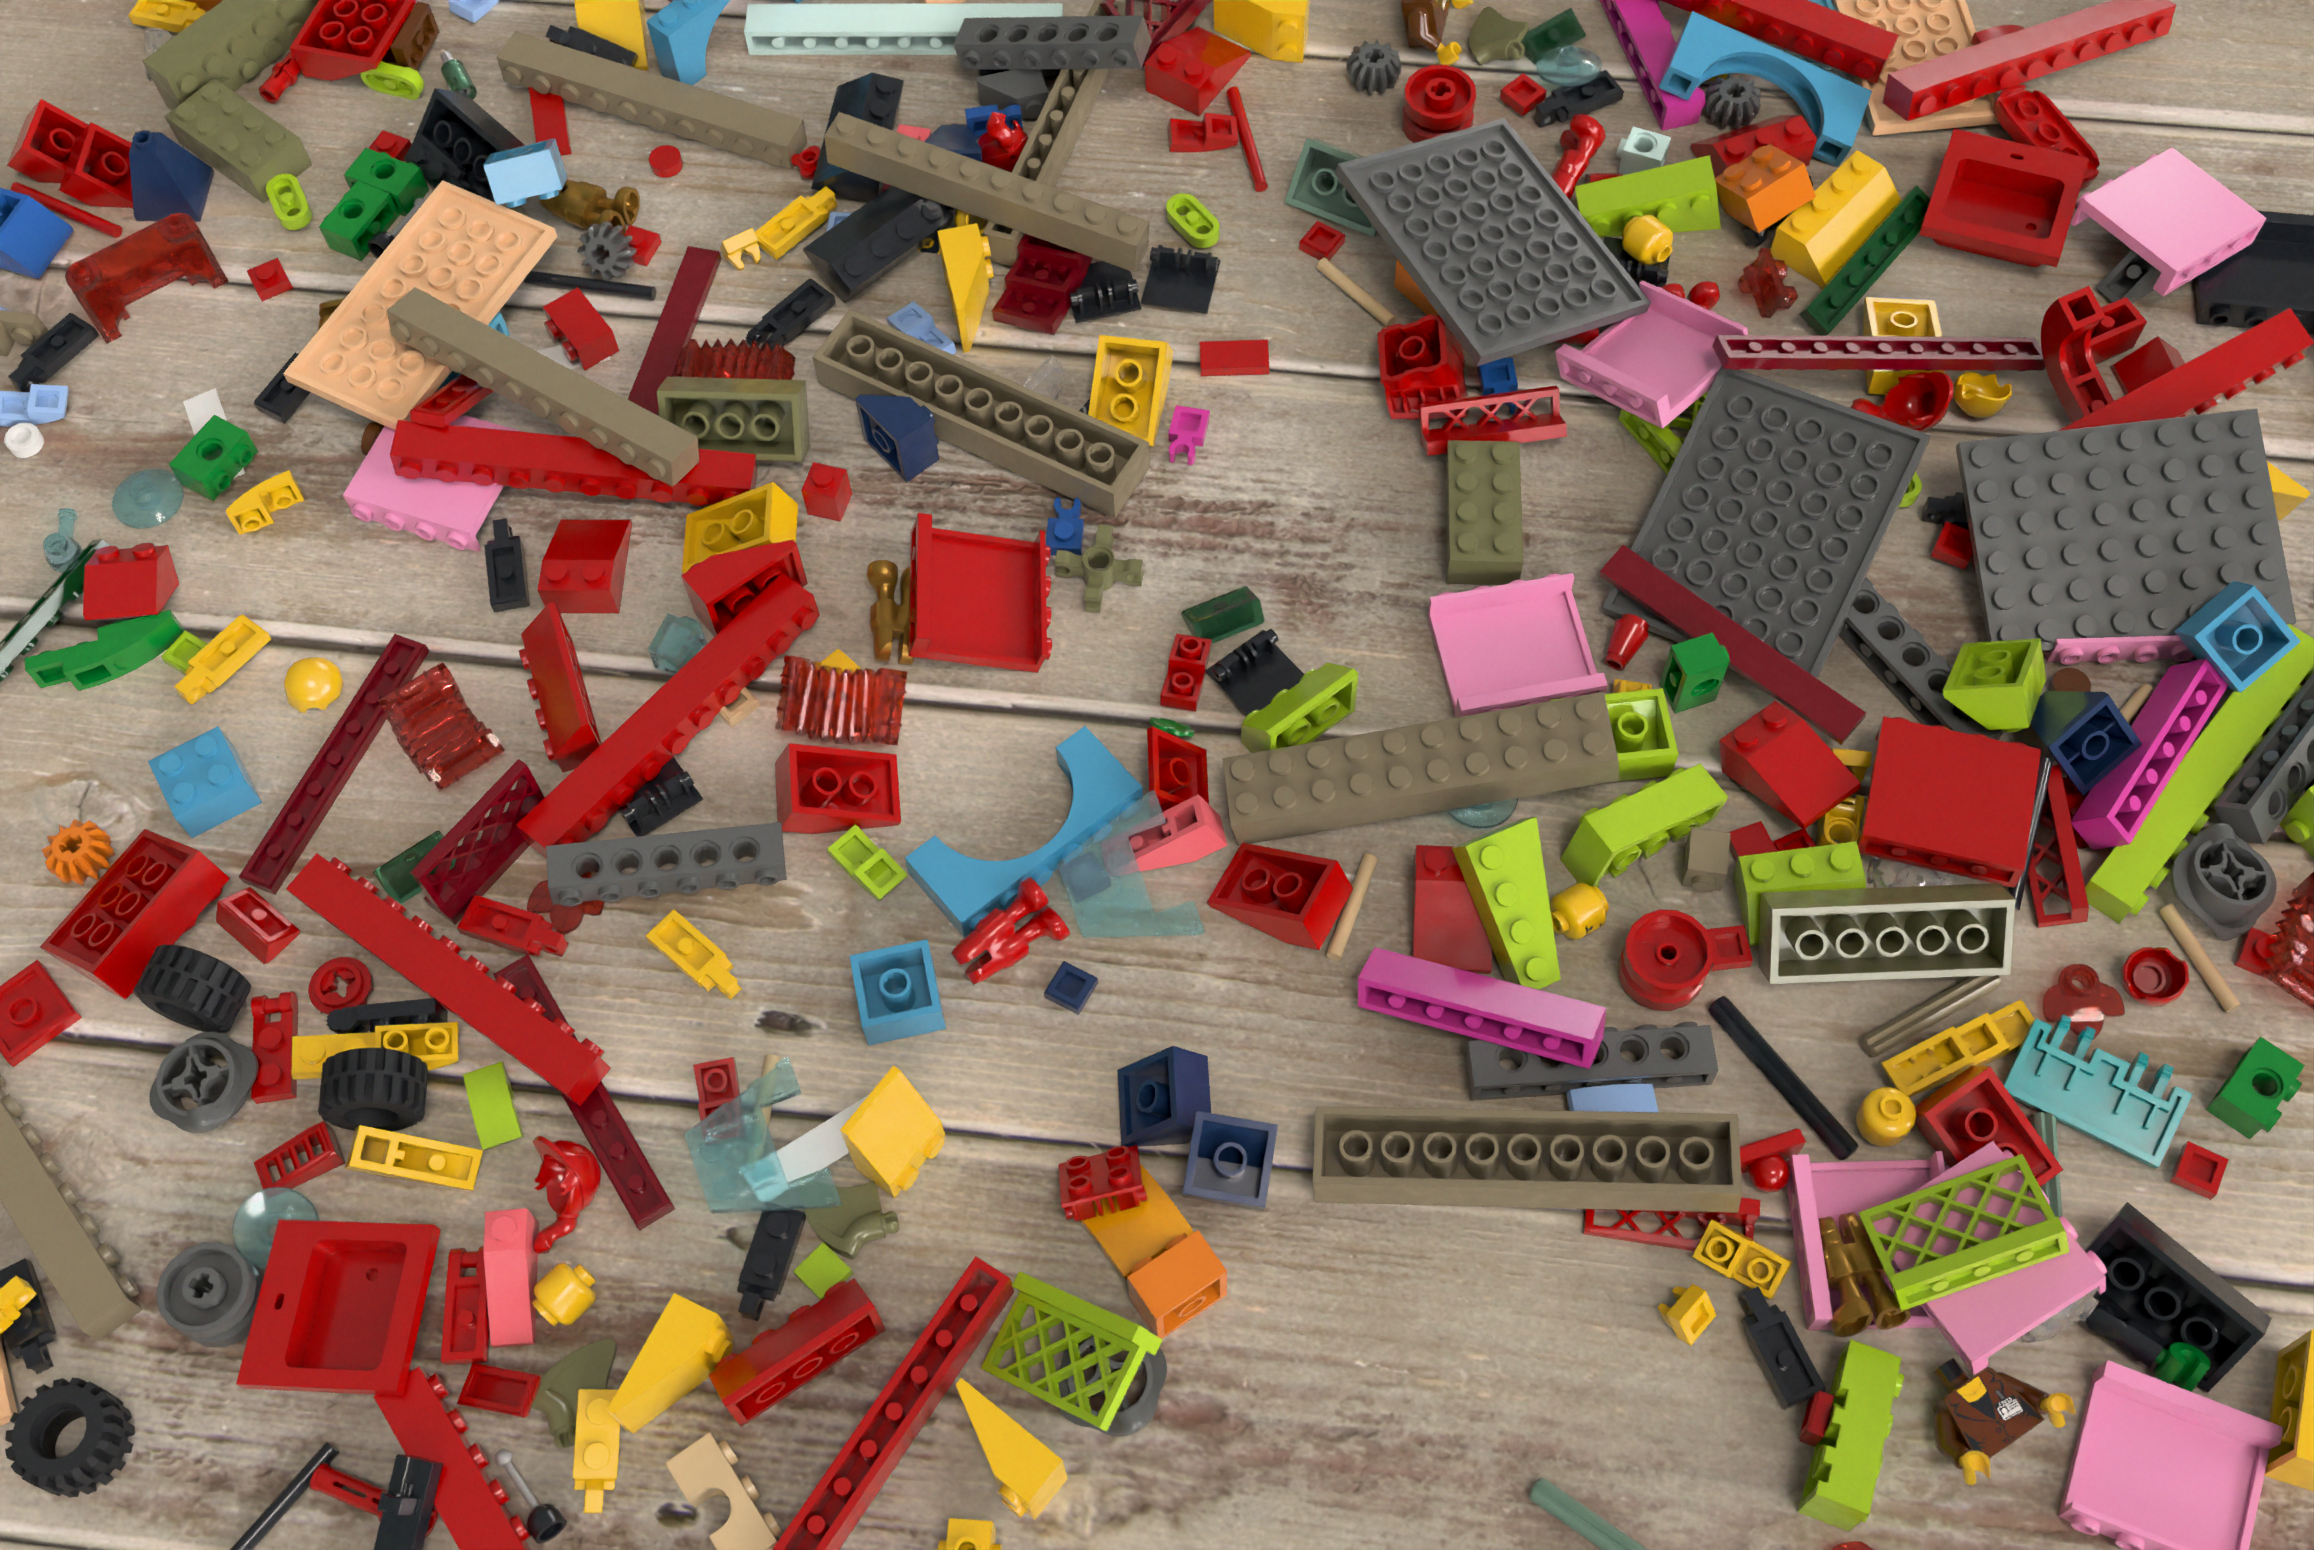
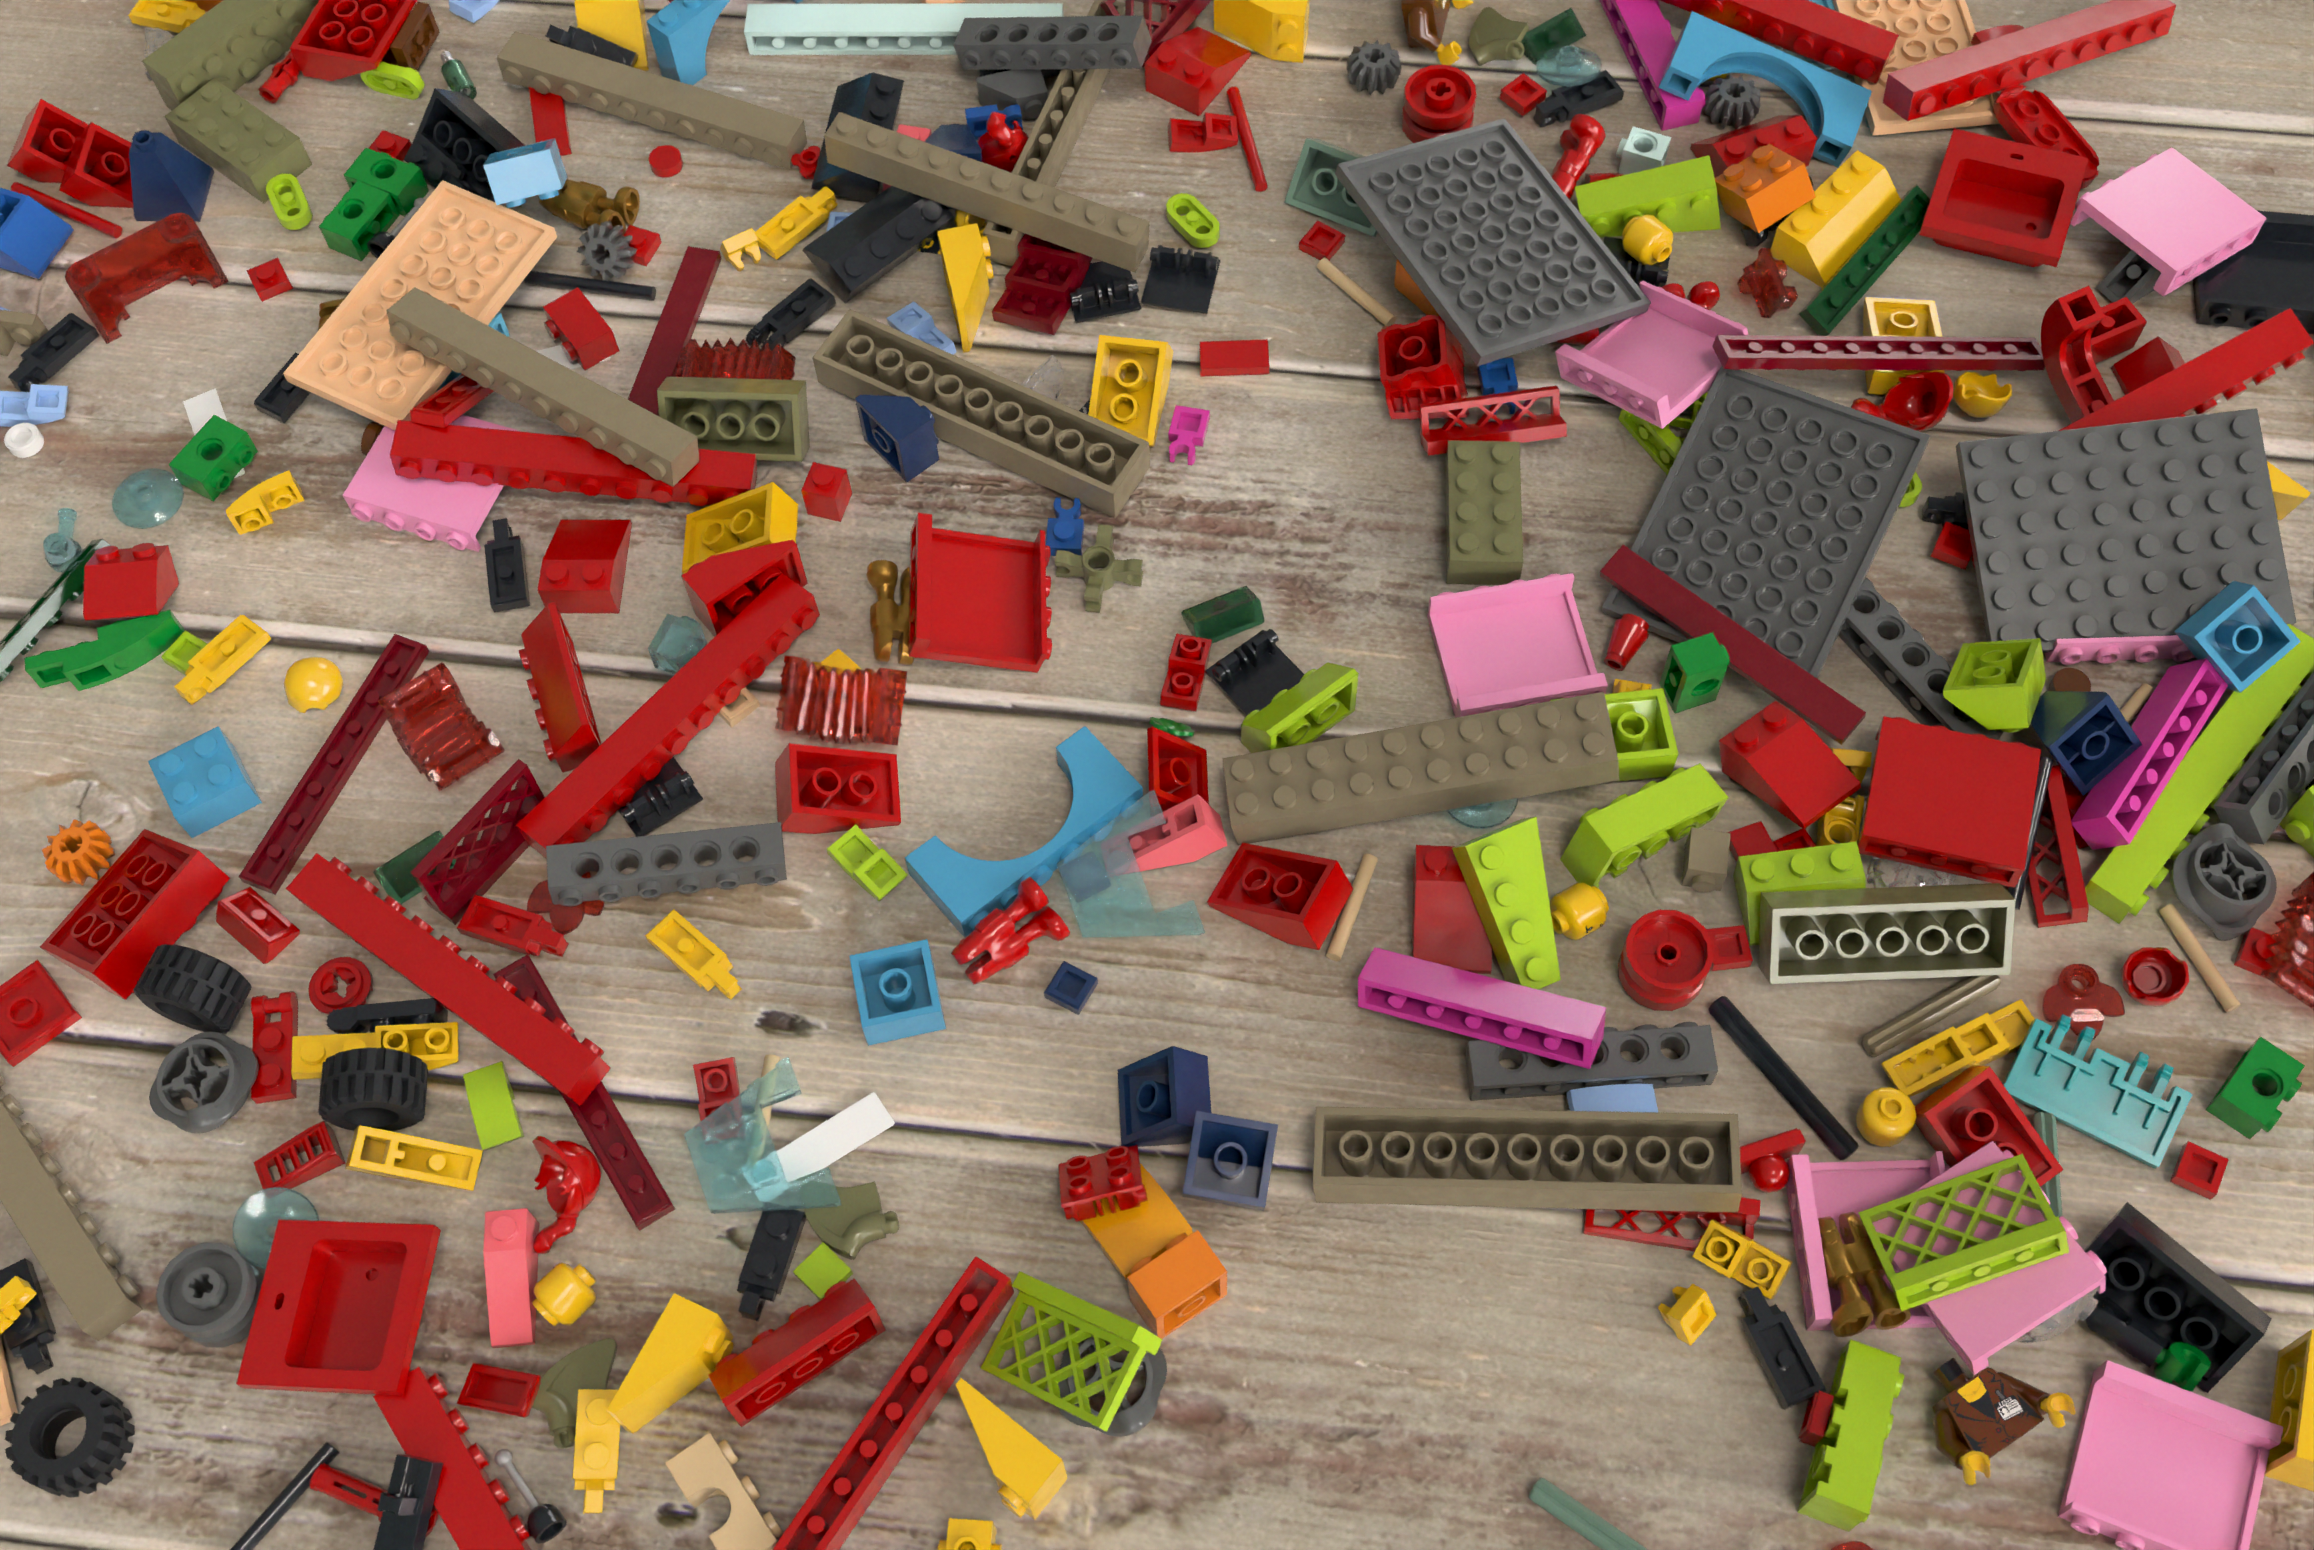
red plate [441,1246,490,1365] -> none
yellow slope [840,1065,946,1198] -> none

